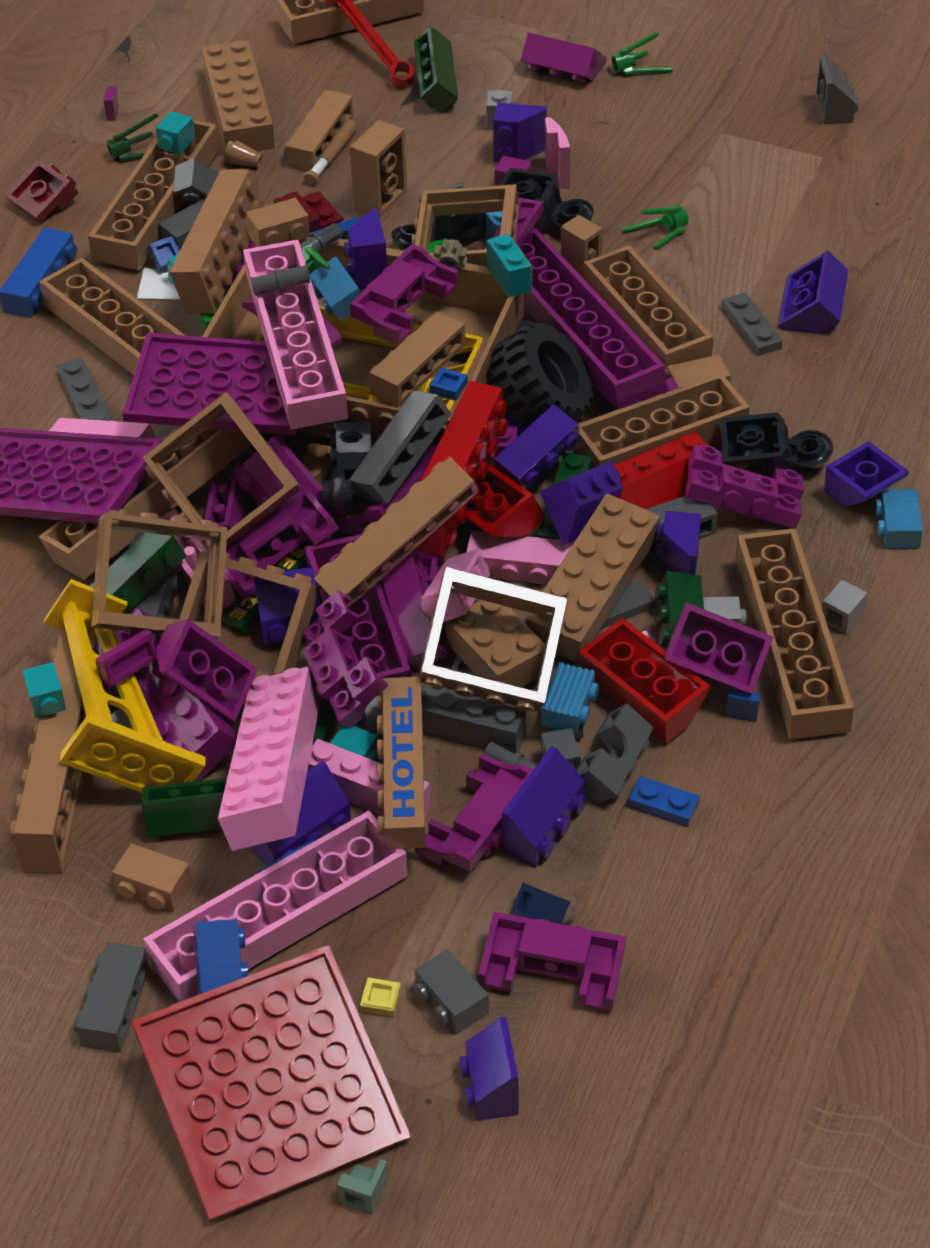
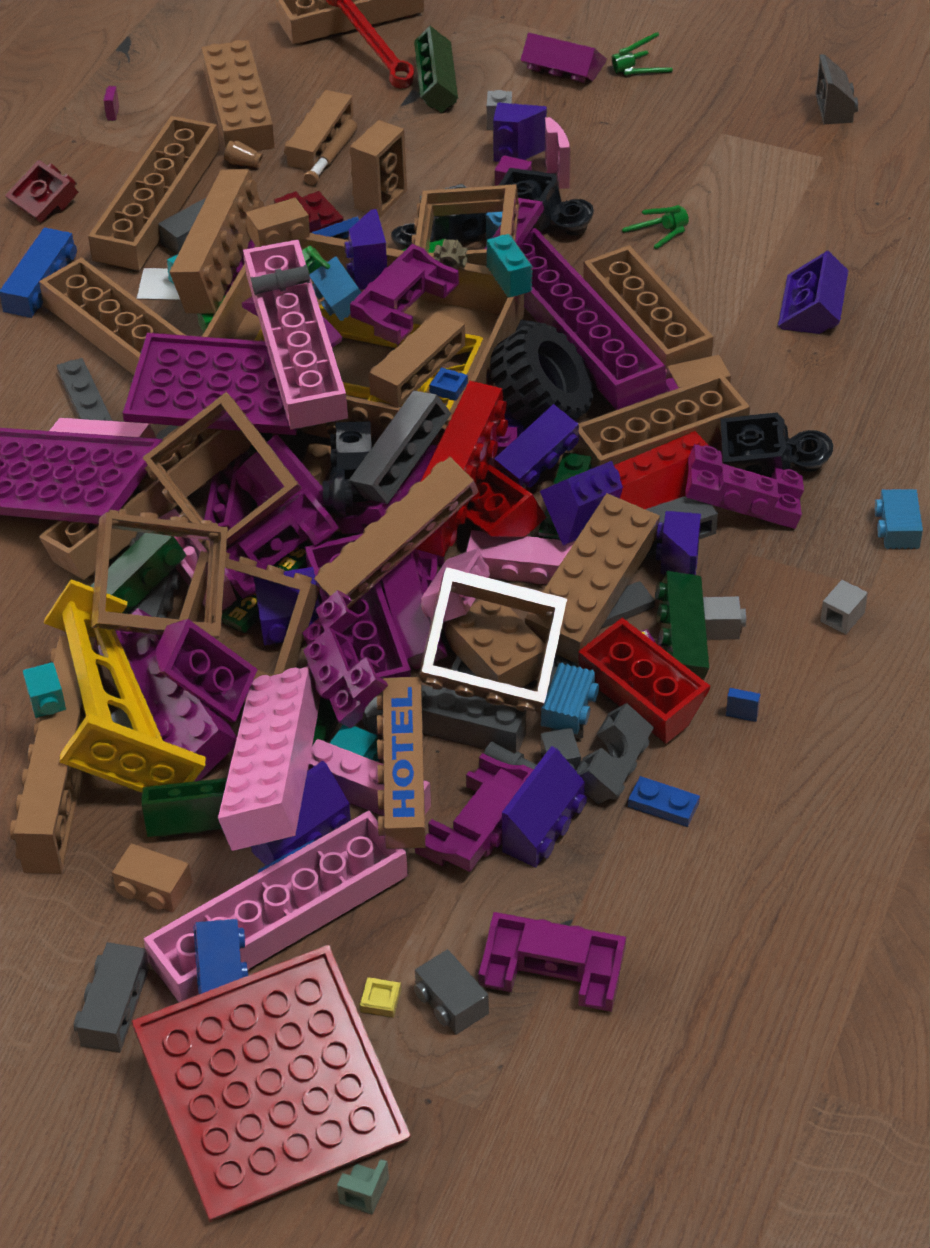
magenta tile [96,629,157,688] -> none
dark green plant [106,113,158,162] -> none
blue plate [147,236,180,271] -> none
teal brick [156,111,195,154] -> none
dark grey slope [173,158,219,203] -> none
dark grey axle [300,224,342,253] -> none
dark purple slope [460,1017,519,1121] -> none
dark blue panel [511,882,570,924] -> none
medium nougat brick [560,215,602,278] -> none
magenta slope [664,603,773,695] -> none
dark grey plate [721,292,783,356] -> none
medium nougat brick [735,528,854,740] -> none
dark purple slope [824,441,909,507] -> none

